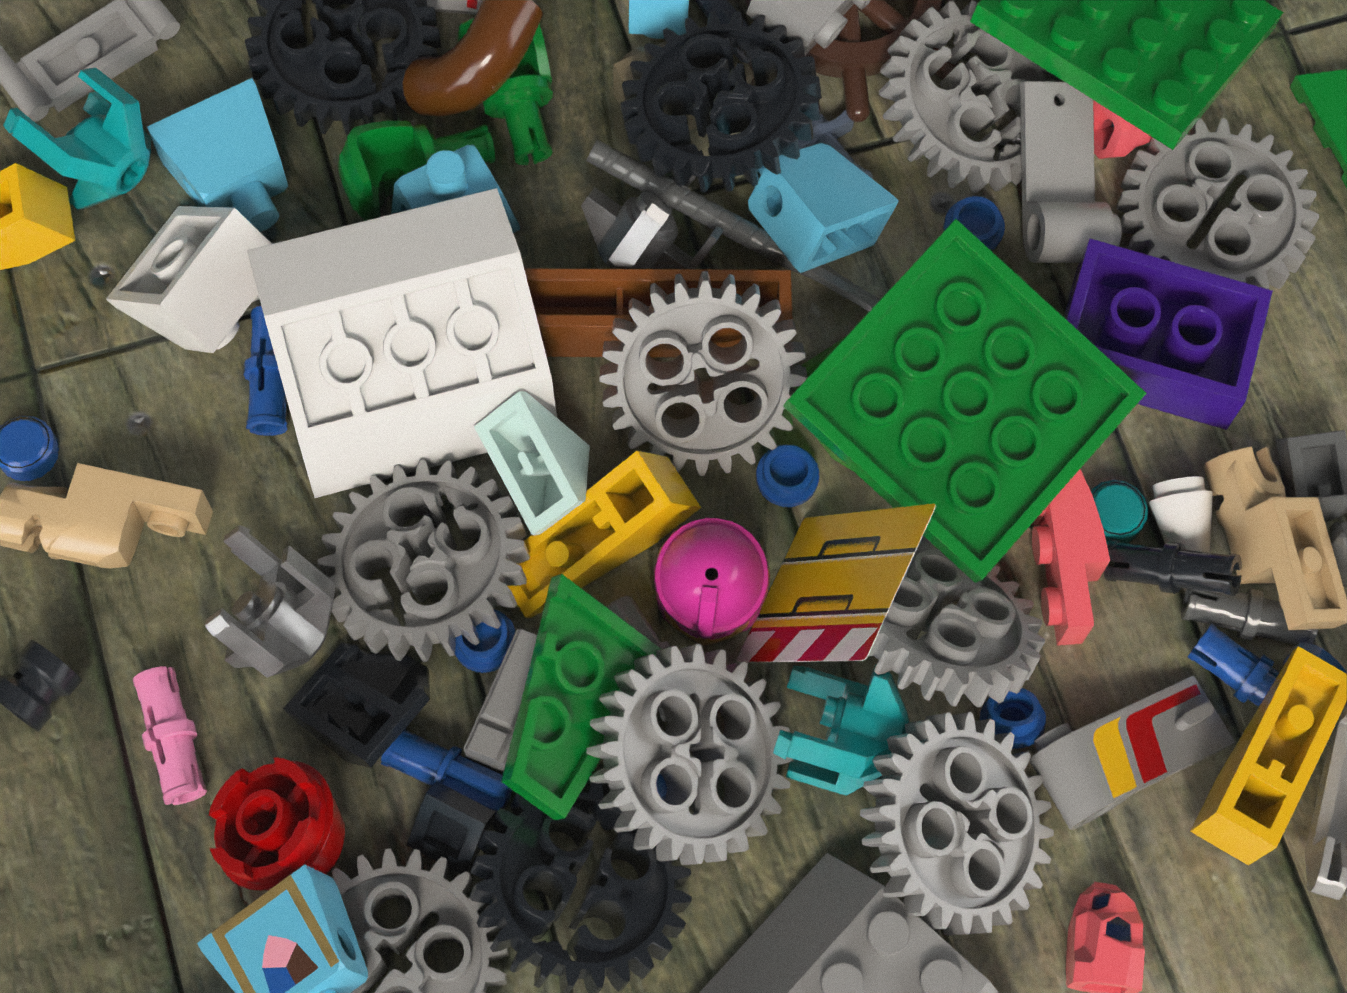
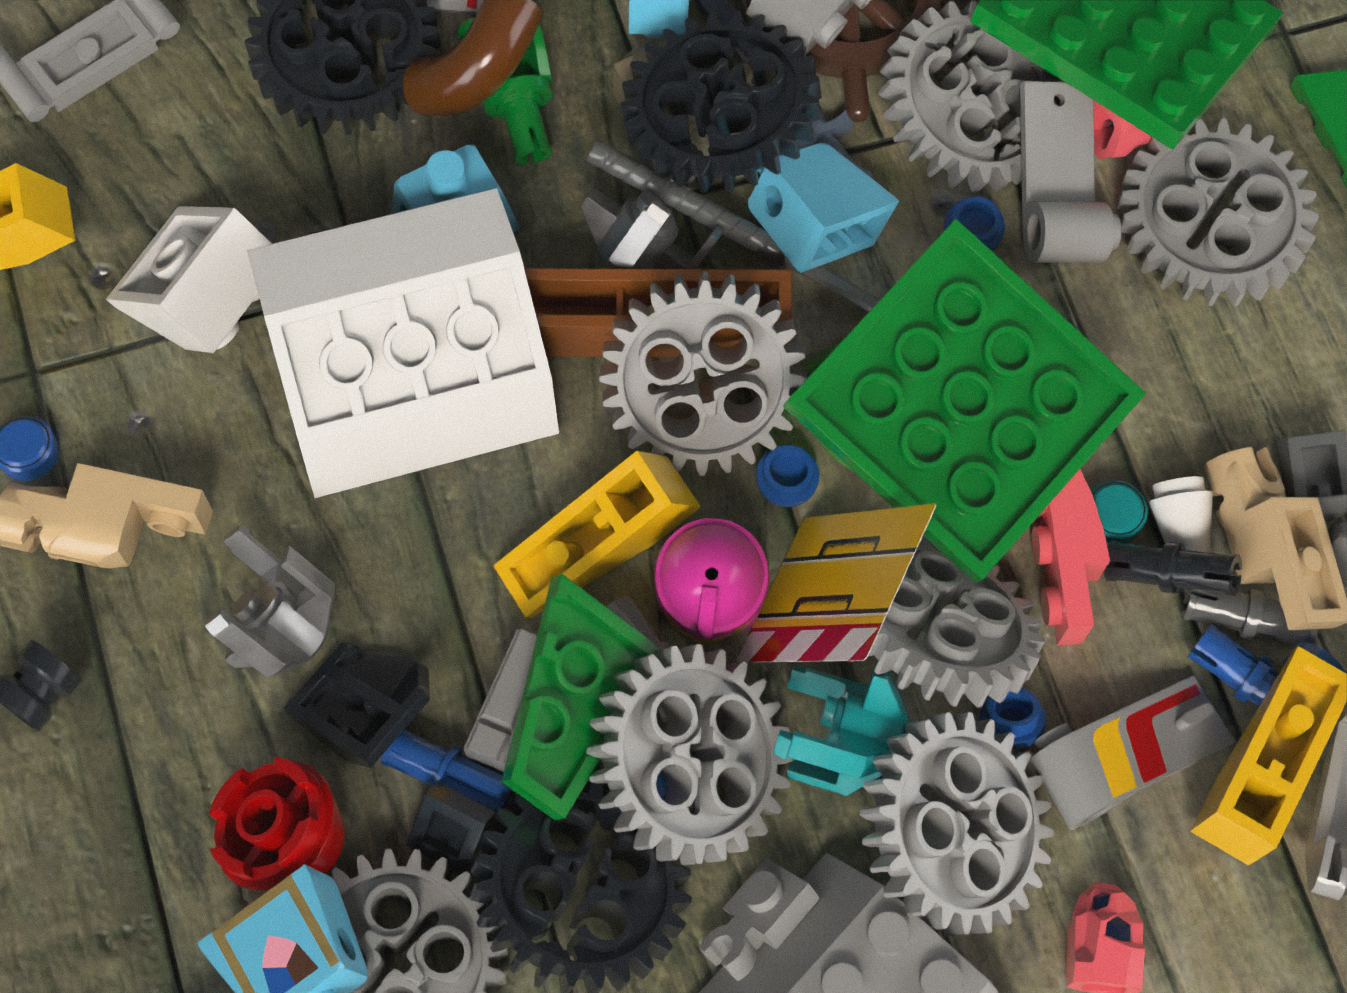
teal piece [3,67,152,209] -> none
bright pink pin [133,666,207,805] -> none
medium azure torso [147,78,288,232] -> none
blue pin [243,306,288,436] -> none
light grey gear [318,460,530,662] -> none
green piece [338,121,496,221] -> none
blue plate [455,609,516,673] -> none
light aqua slope [474,391,590,536] -> none
dark purple brick [1063,238,1273,430] -> none
none -> light grey plate [699,858,820,981]

